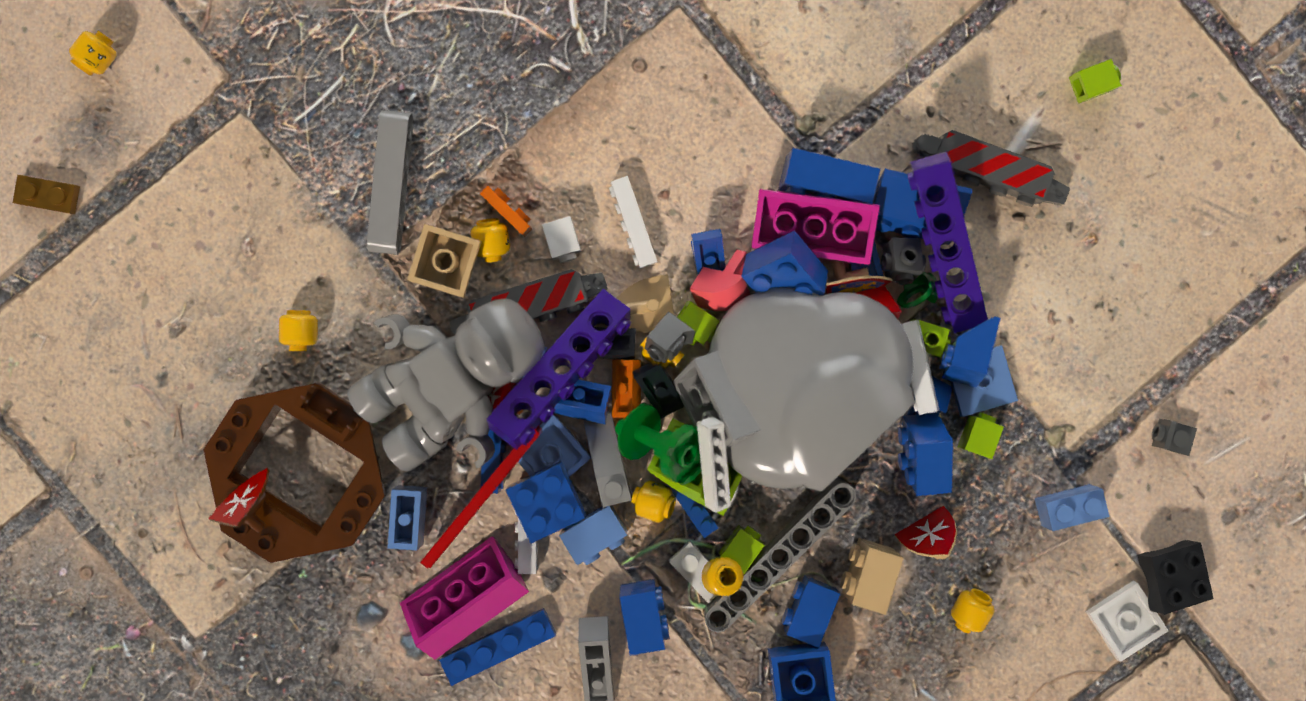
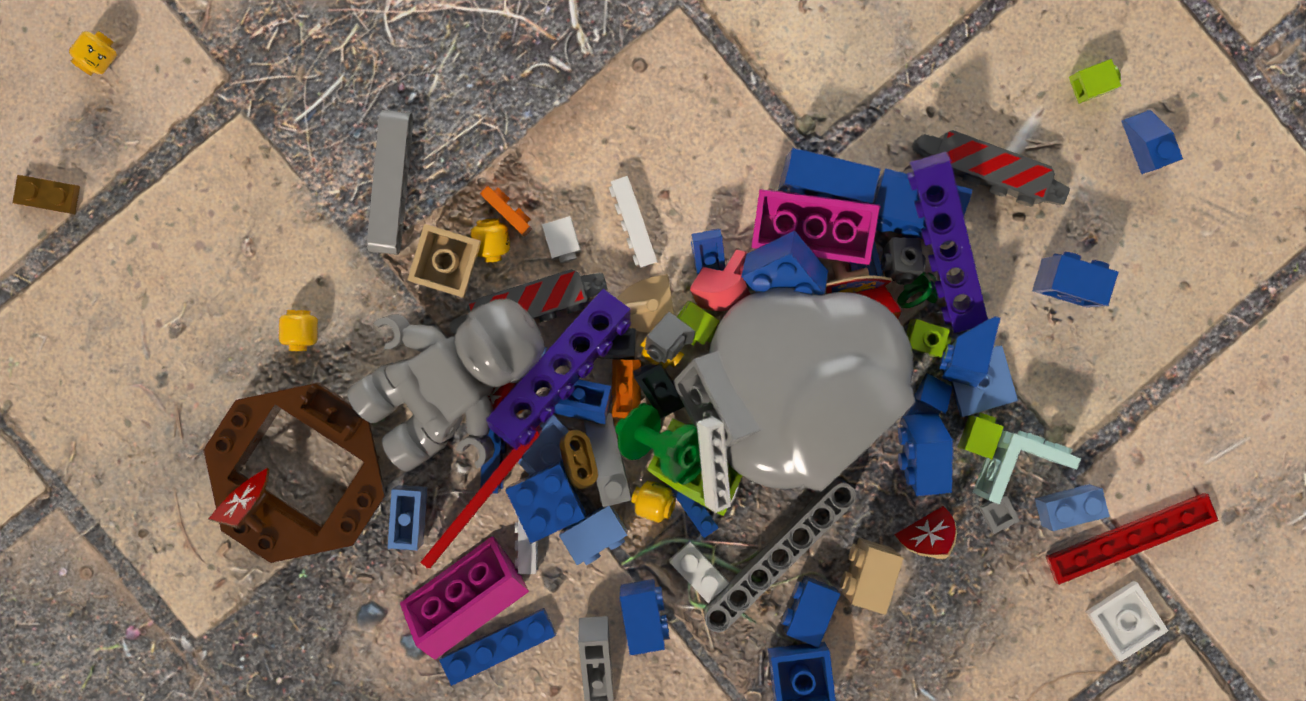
yellow head [701,557,743,596] -> none
lime brick [719,524,765,574] -> none
white piece [901,320,939,415] -> none
yellow head [951,588,995,634] -> none
black brick [1137,540,1214,615] -> none
dark grey bracket [1152,418,1197,456] -> none
none -> pearl gold plate [559,430,598,489]
none -> light aqua bracket [972,430,1081,504]
none -> light grey plate [979,494,1020,534]
none -> blue brick [1032,251,1119,308]
none -> red tile [1045,493,1219,585]
none -> blue slope [1121,110,1183,174]

